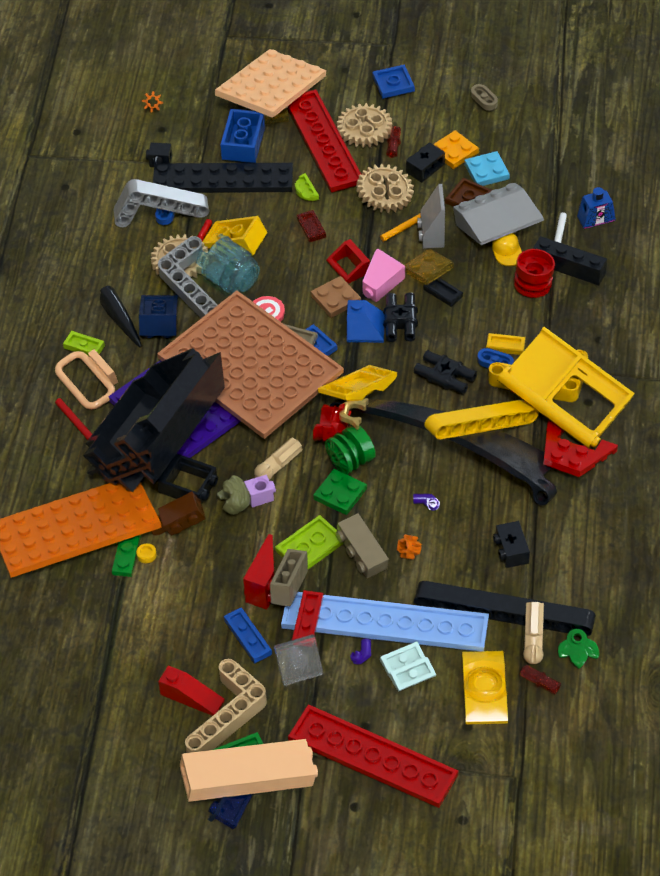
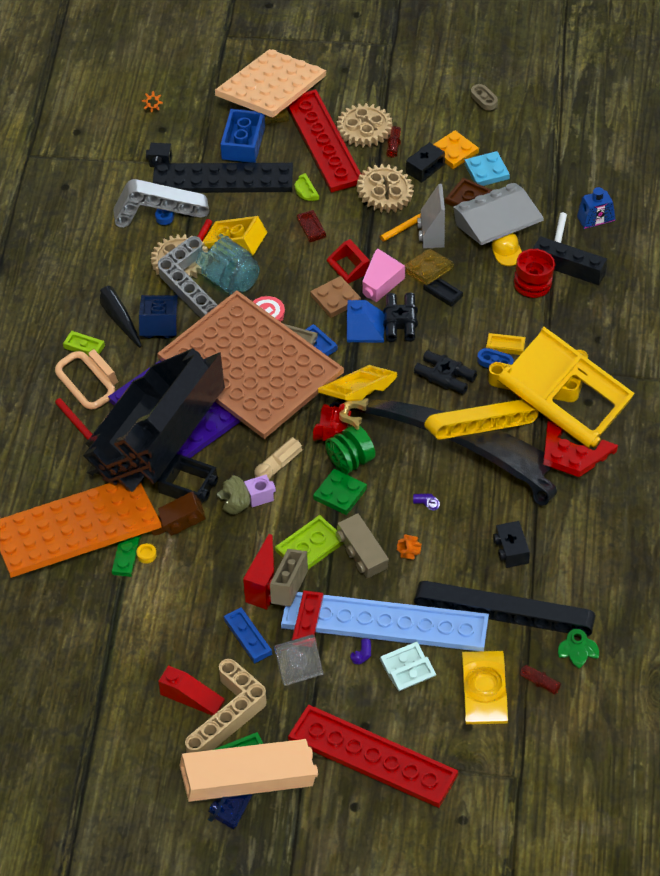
blue plate [372,64,415,99] -> none
tan piece [523,602,544,664] -> none

